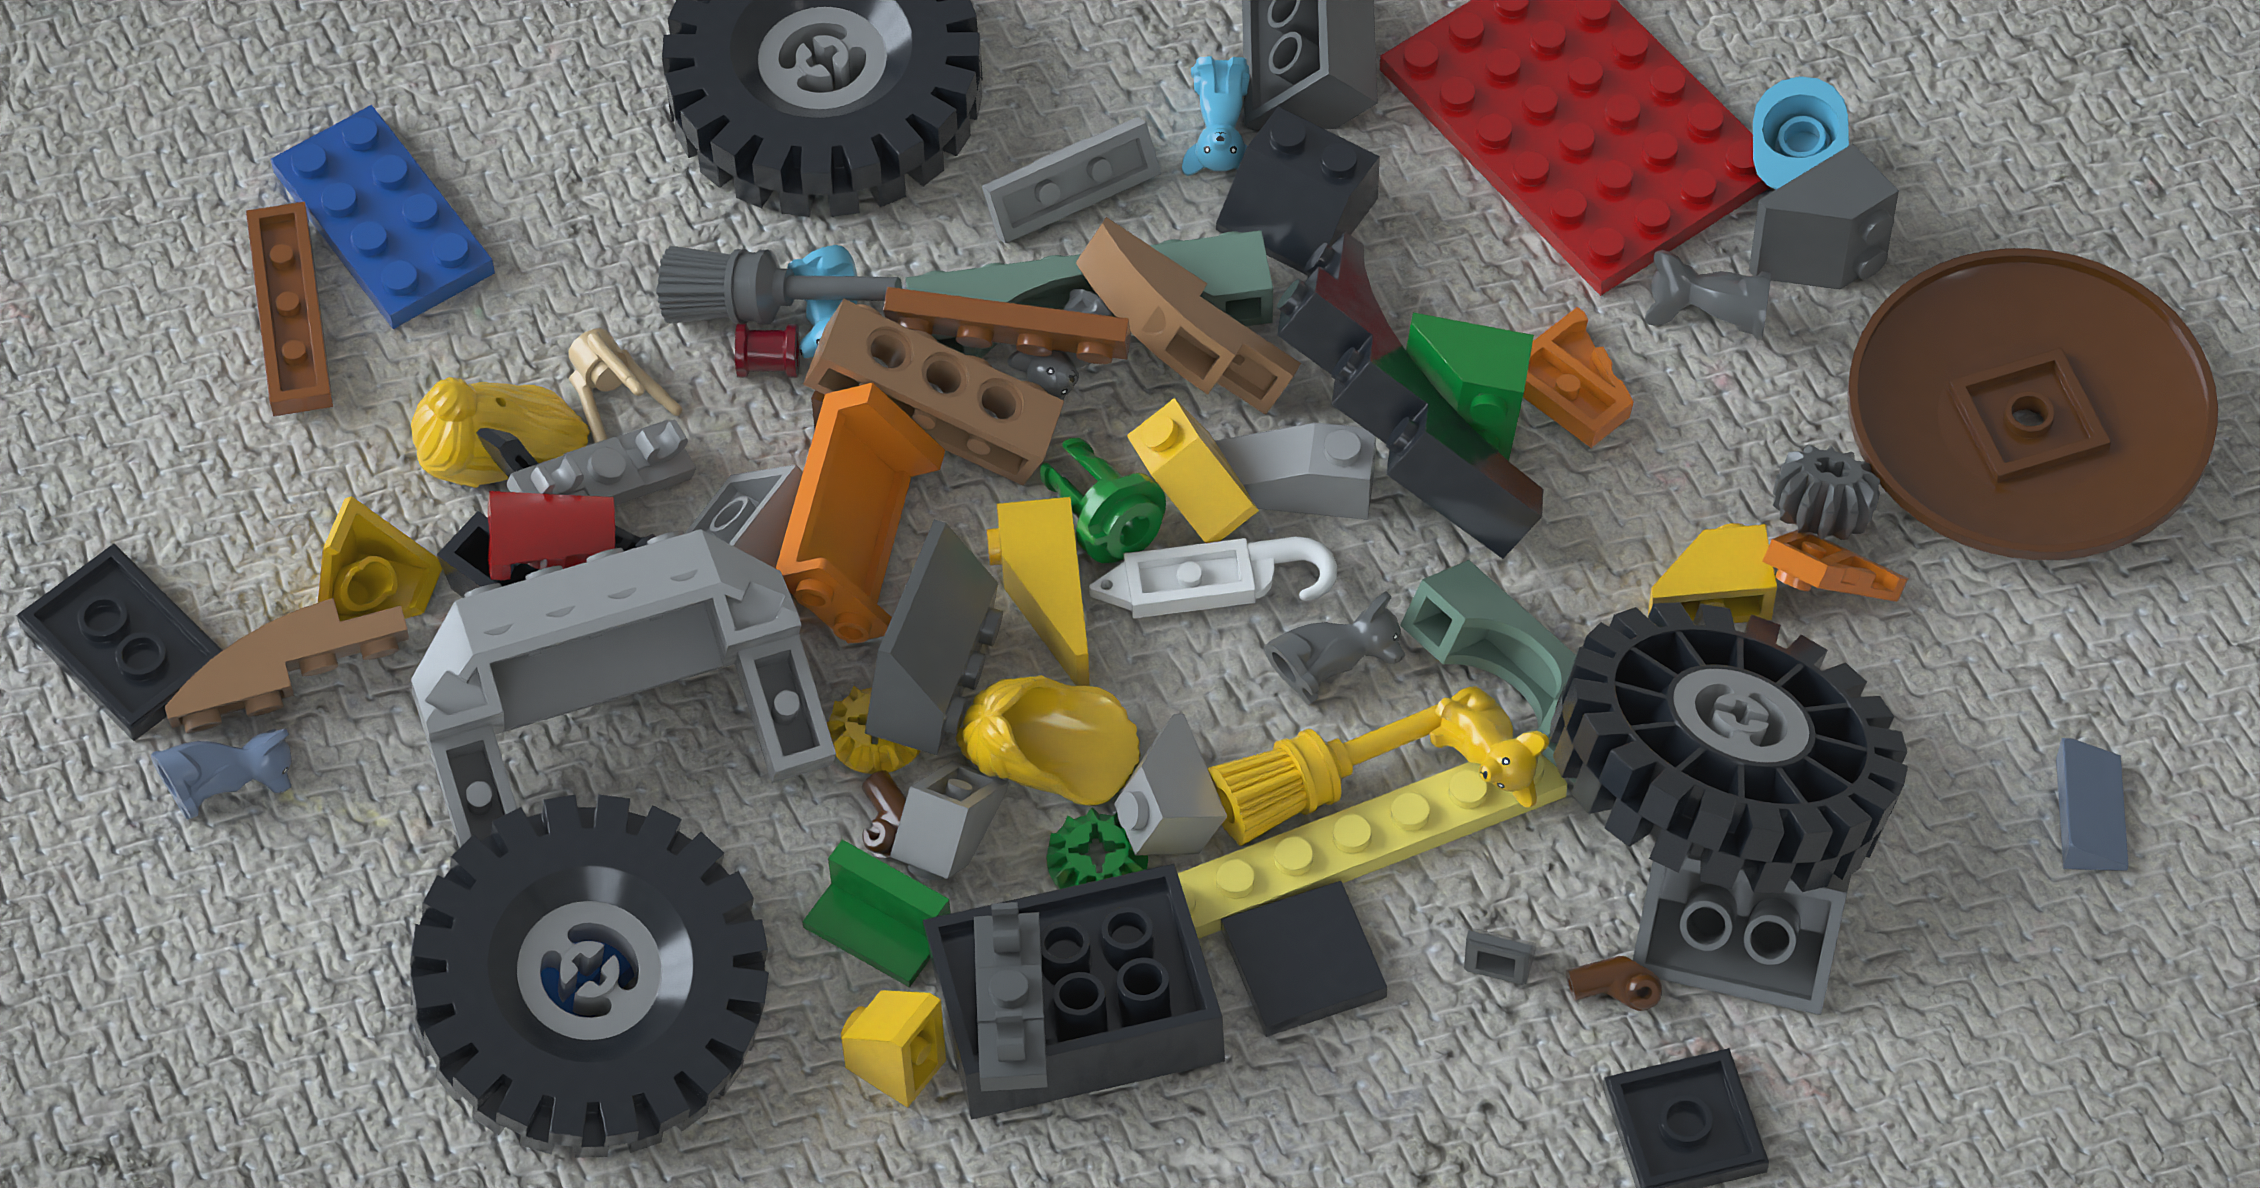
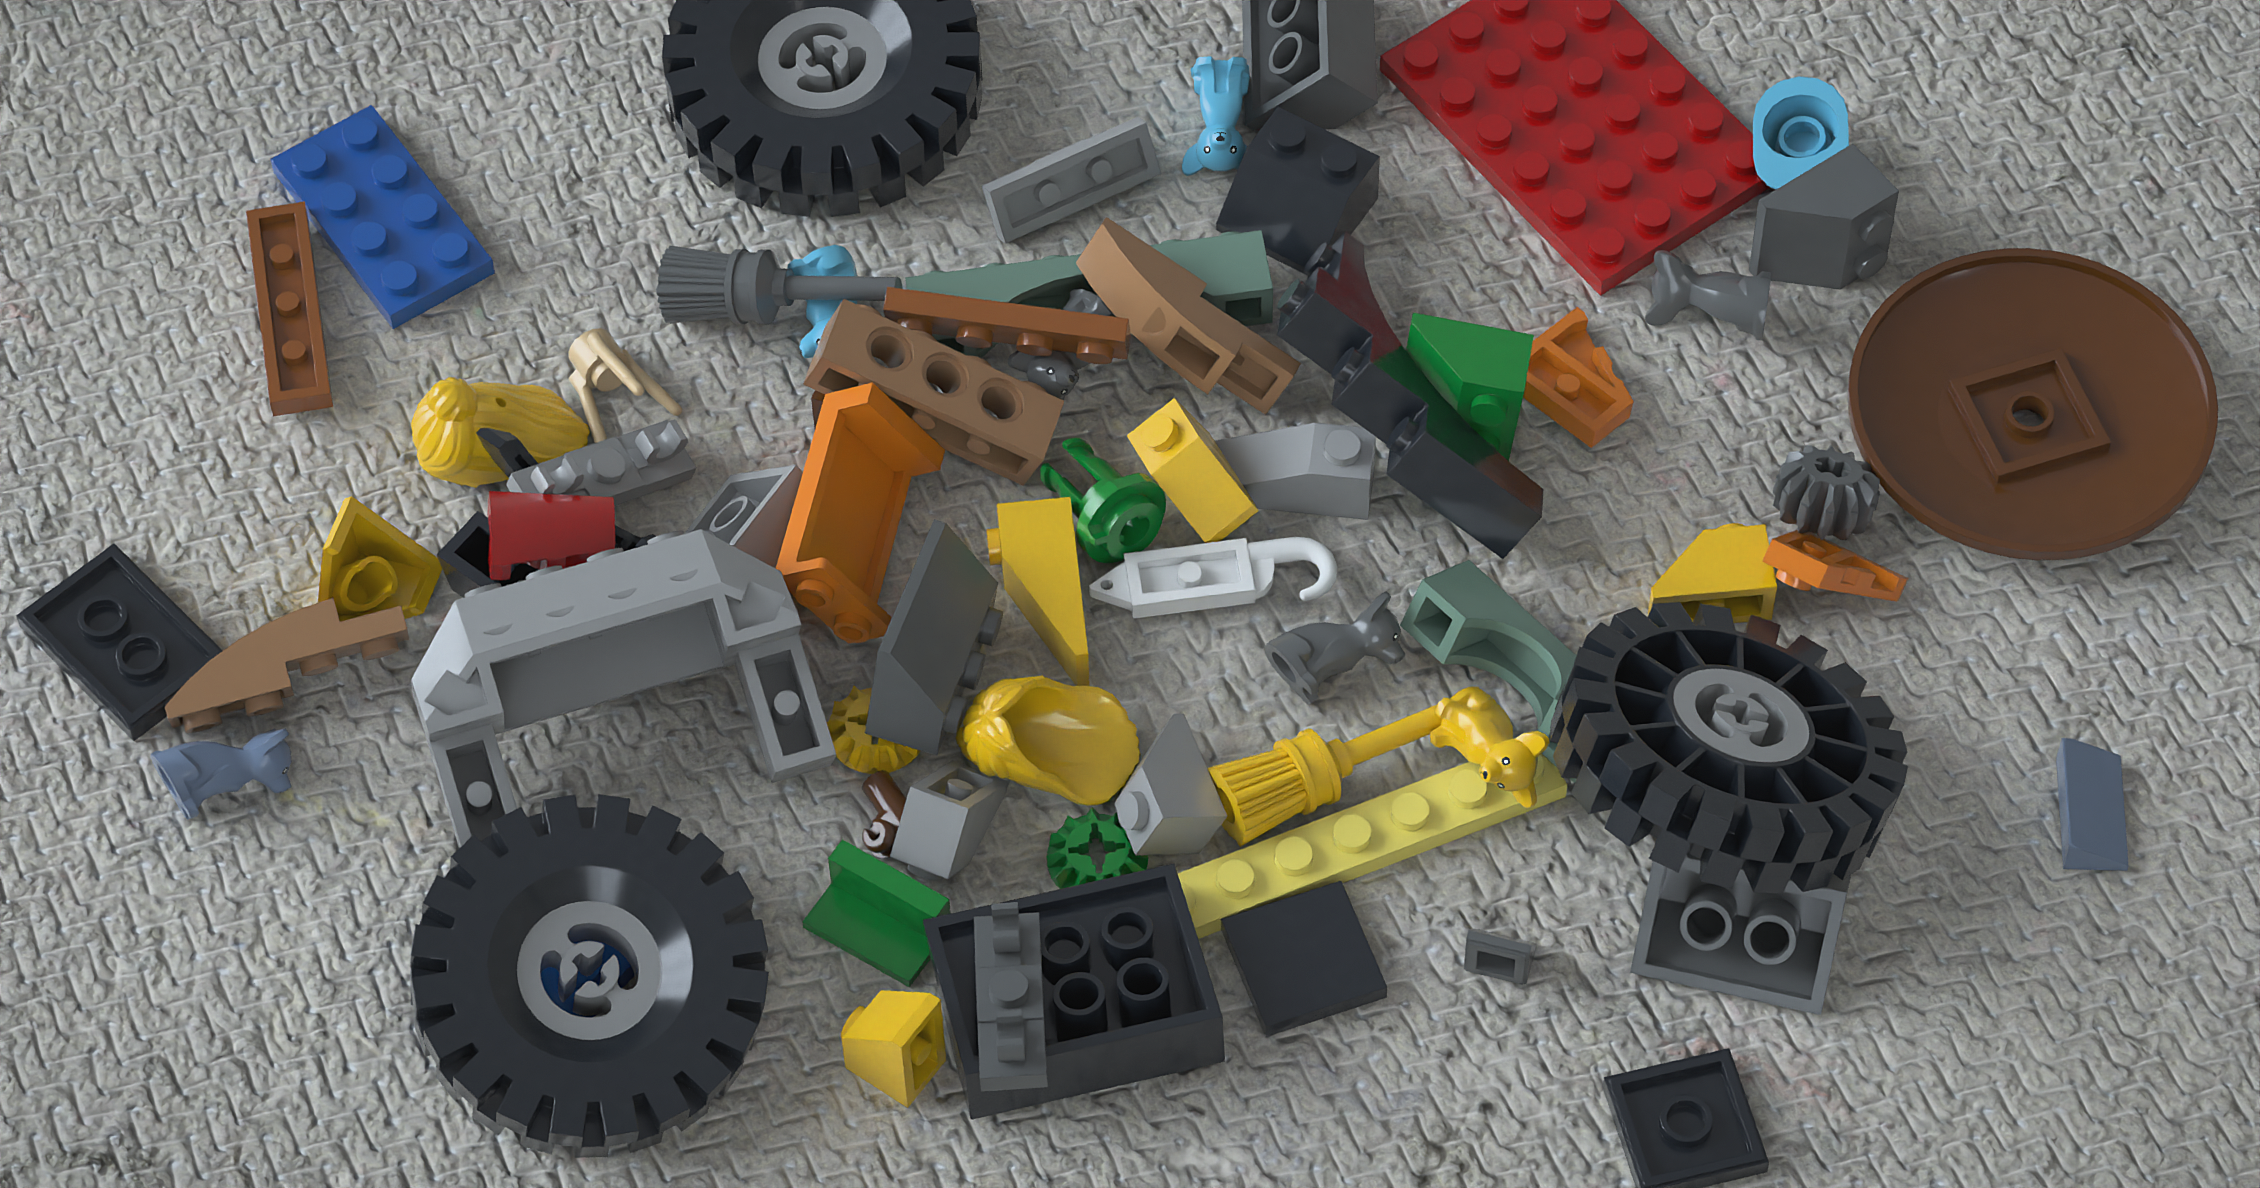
dark red bush [735,324,800,378] -> none
reddish brown arm [1566,956,1662,1011] -> none

